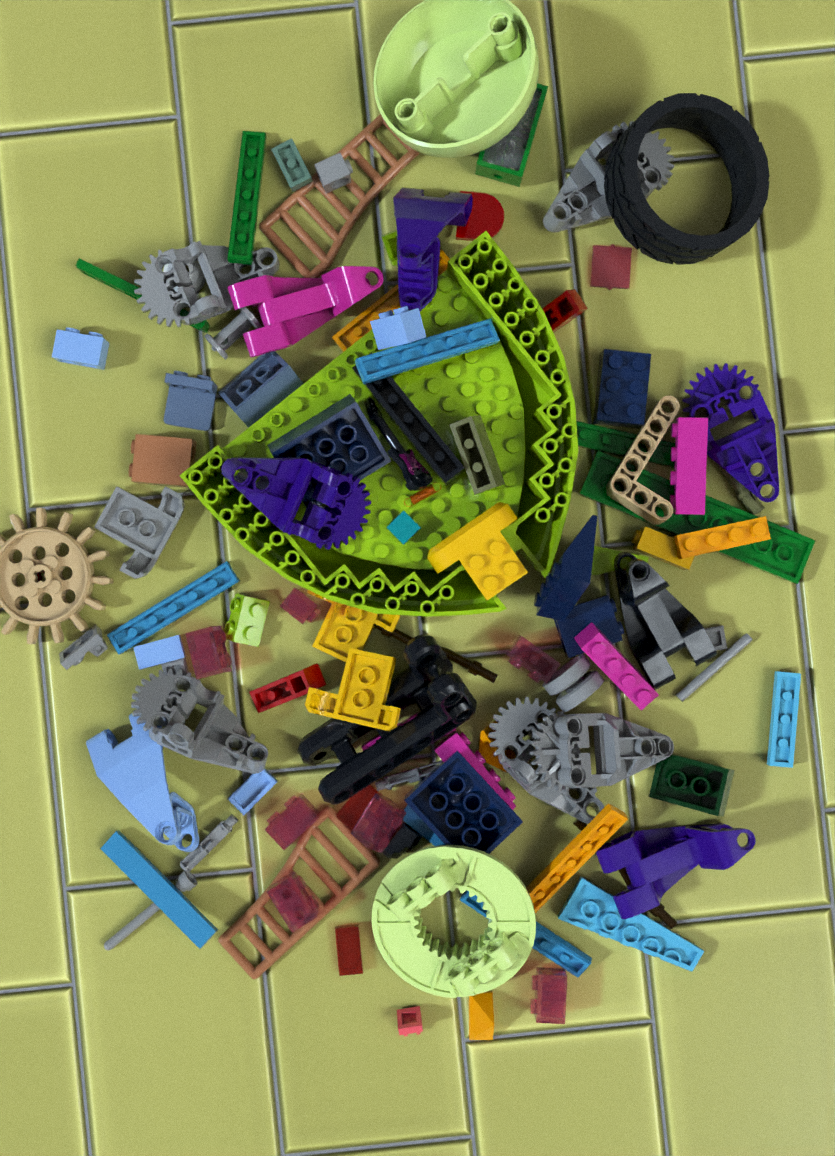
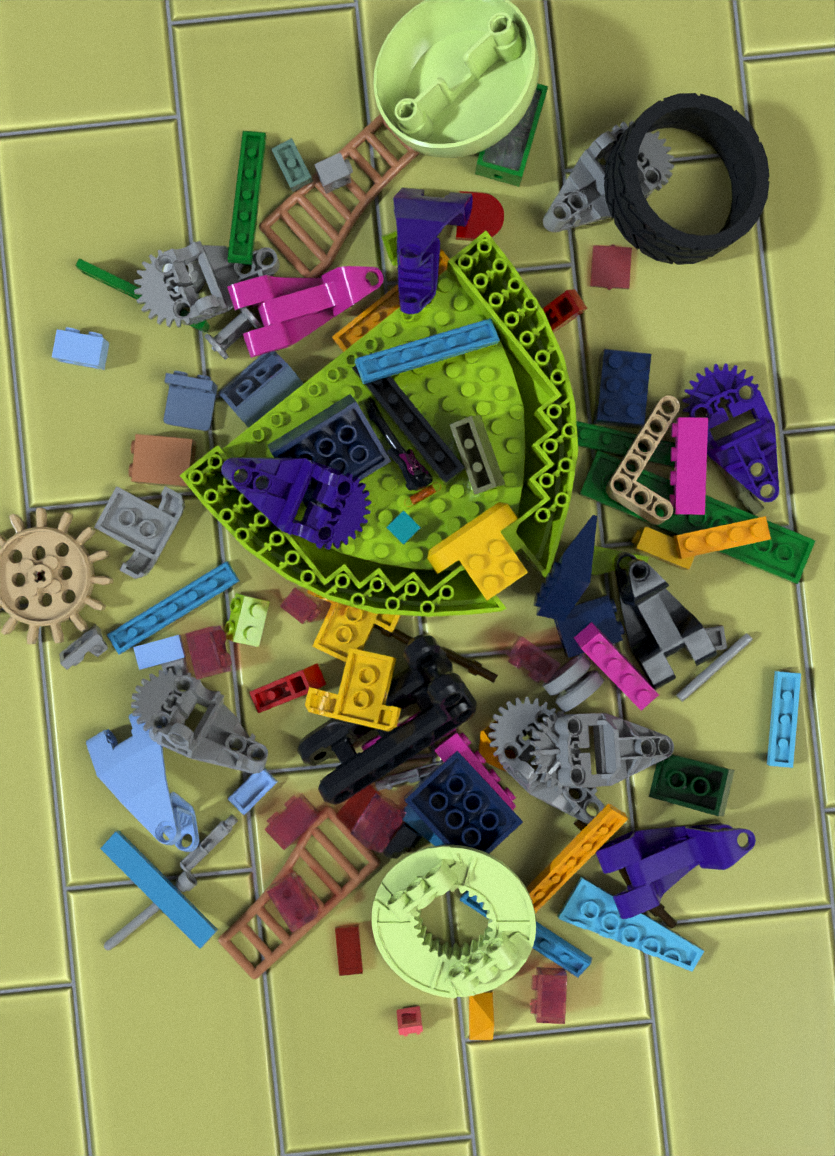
light blue brick [370,306,426,350] -> none

